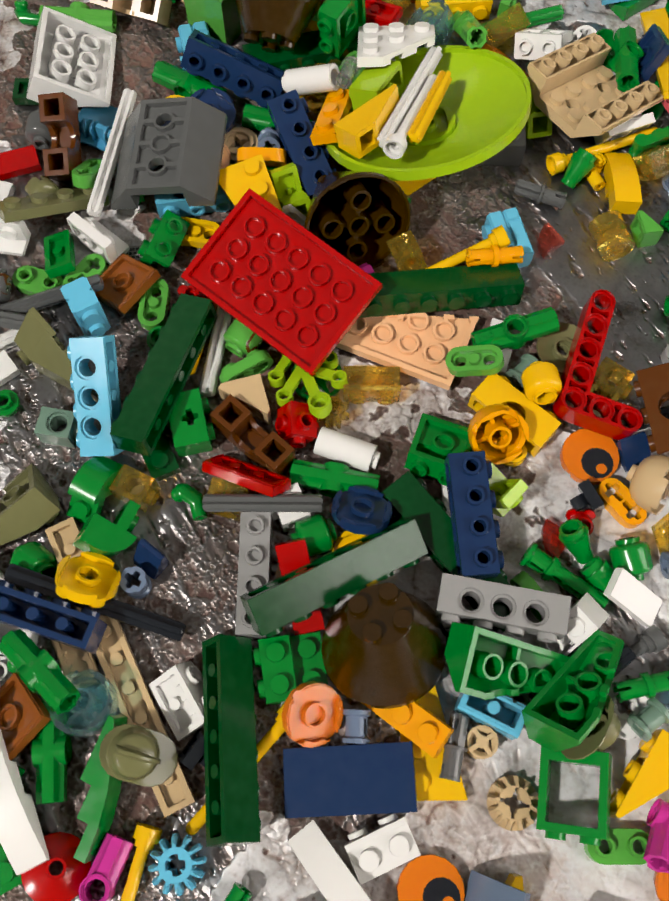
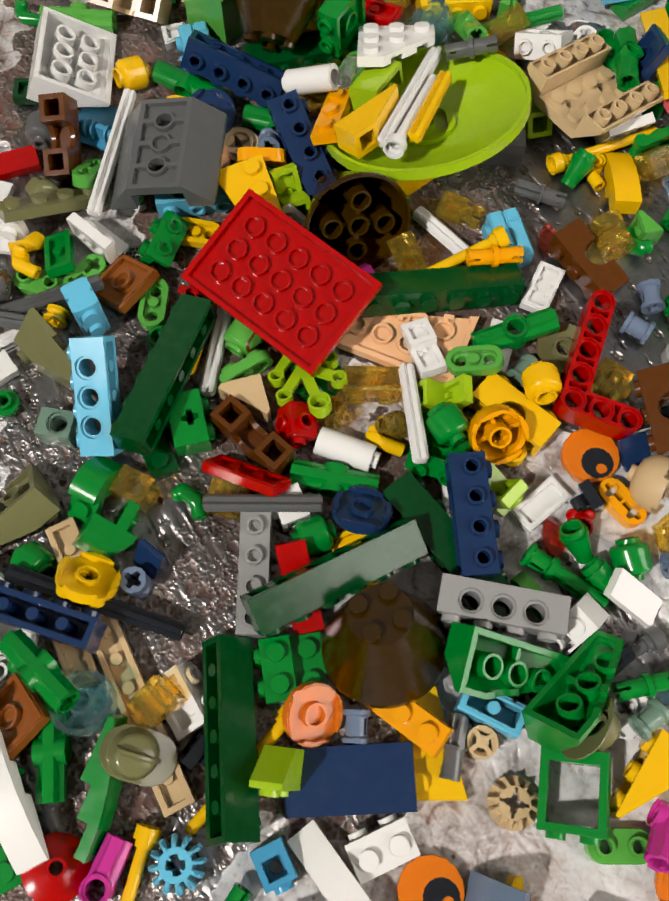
none -> yellow arm [8,231,45,253]
none -> yellow arm [11,243,42,280]
none -> yellow bush [43,304,71,329]
none -> yellow head [112,55,152,91]
none -> clear yellow brick [126,674,186,729]
none -> white tile [161,22,185,51]
none -> lime slope [249,745,305,798]
none -> dark azure brick [249,836,298,896]
none -> yellow arm [365,424,405,457]
none -> clear yellow cone [374,410,408,439]
none -> white axle [398,363,429,464]
none -> white slope [400,317,447,380]
none -> white axle [412,206,470,264]
none -> lime brick [417,373,473,414]
none -> green head [426,401,469,447]
none -> clear yellow plate [435,190,485,229]
none -> dark grey pin [445,34,499,61]
none -> white tile [508,475,572,534]
none -> white plate [519,260,566,313]
none -> reddish brown arch [546,218,630,307]
none -> sand blue bush [619,310,656,345]
none -> green arm [620,227,653,257]
none -> sand blue bush [636,279,666,315]

